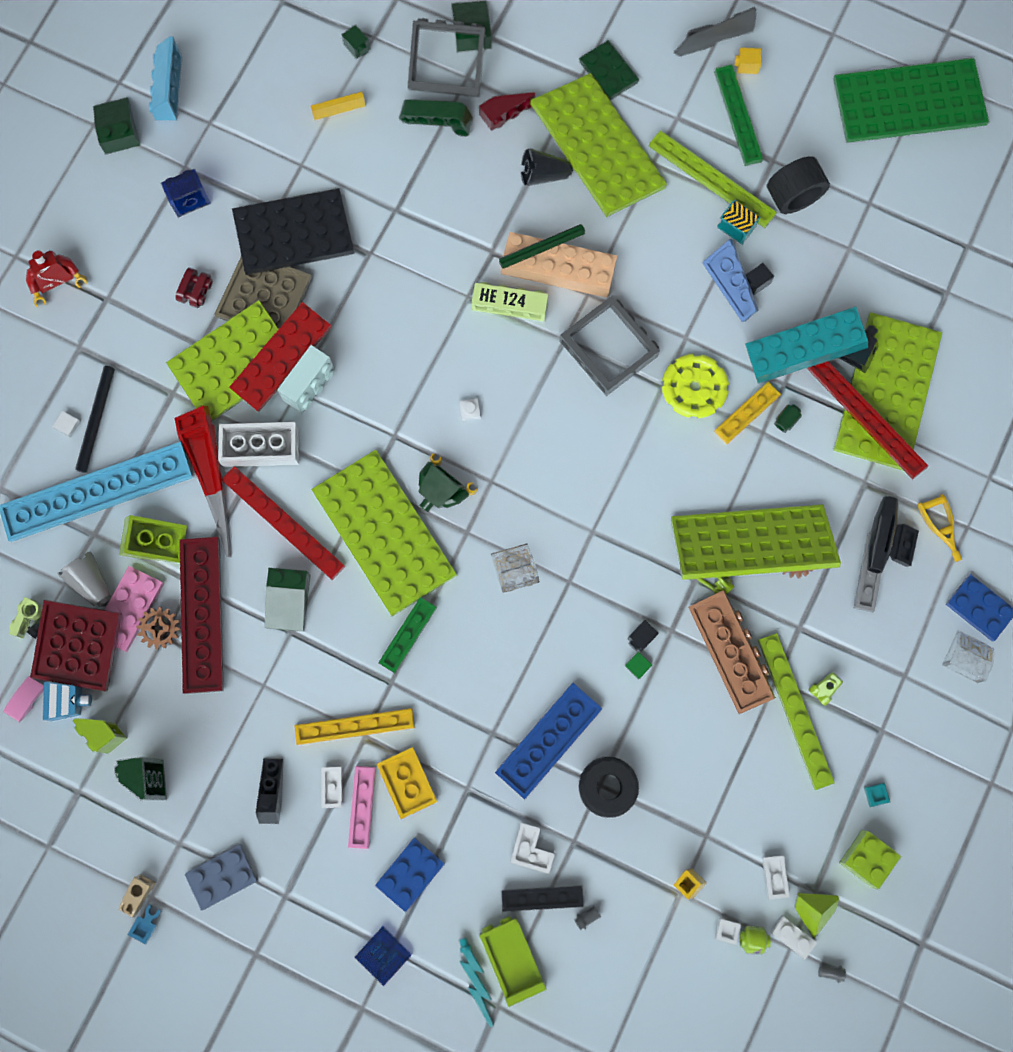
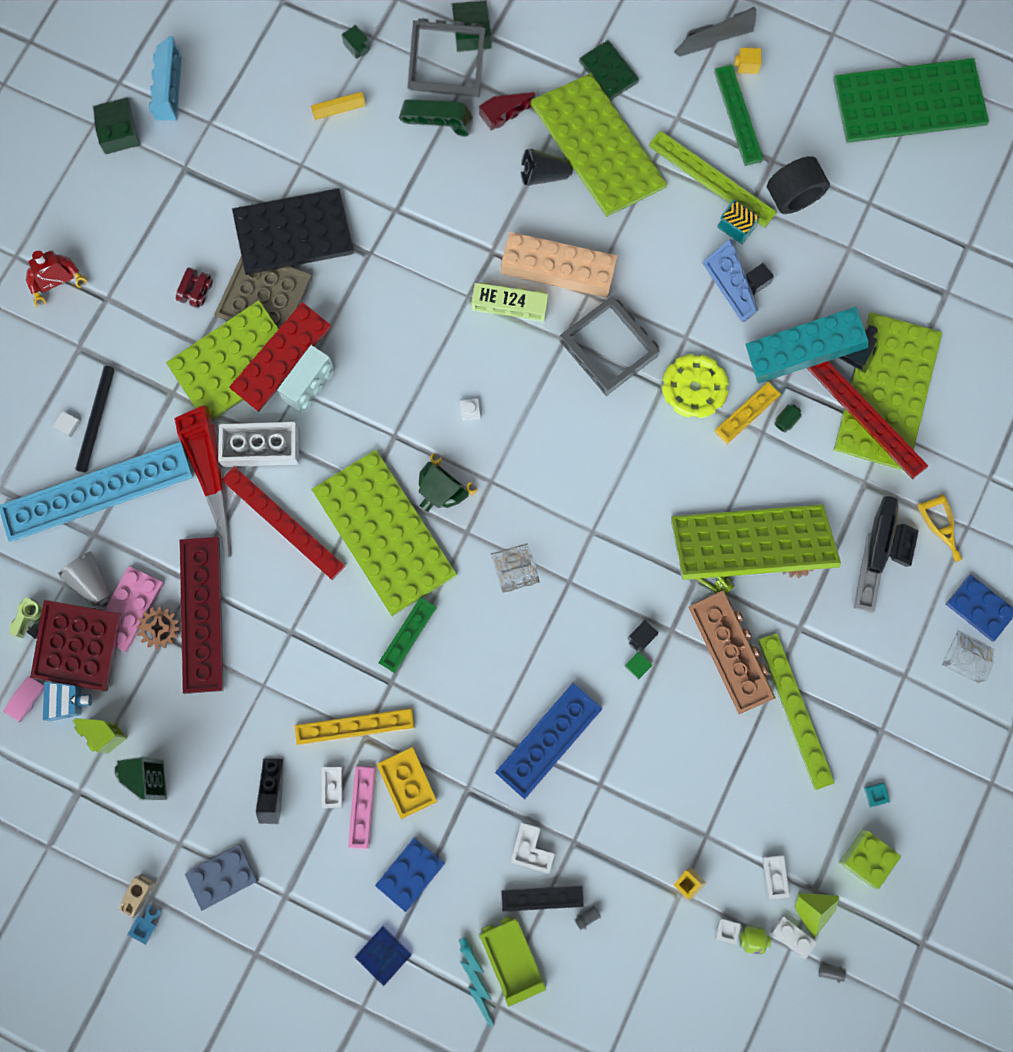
lime slope [119,515,187,563] -> none
clear blue brick [161,168,211,218] -> none
slope [265,568,311,632] -> none
dark green axle [499,224,585,269] -> none
black tyre [579,757,639,818] -> none
lime plate [808,672,843,706] -> none

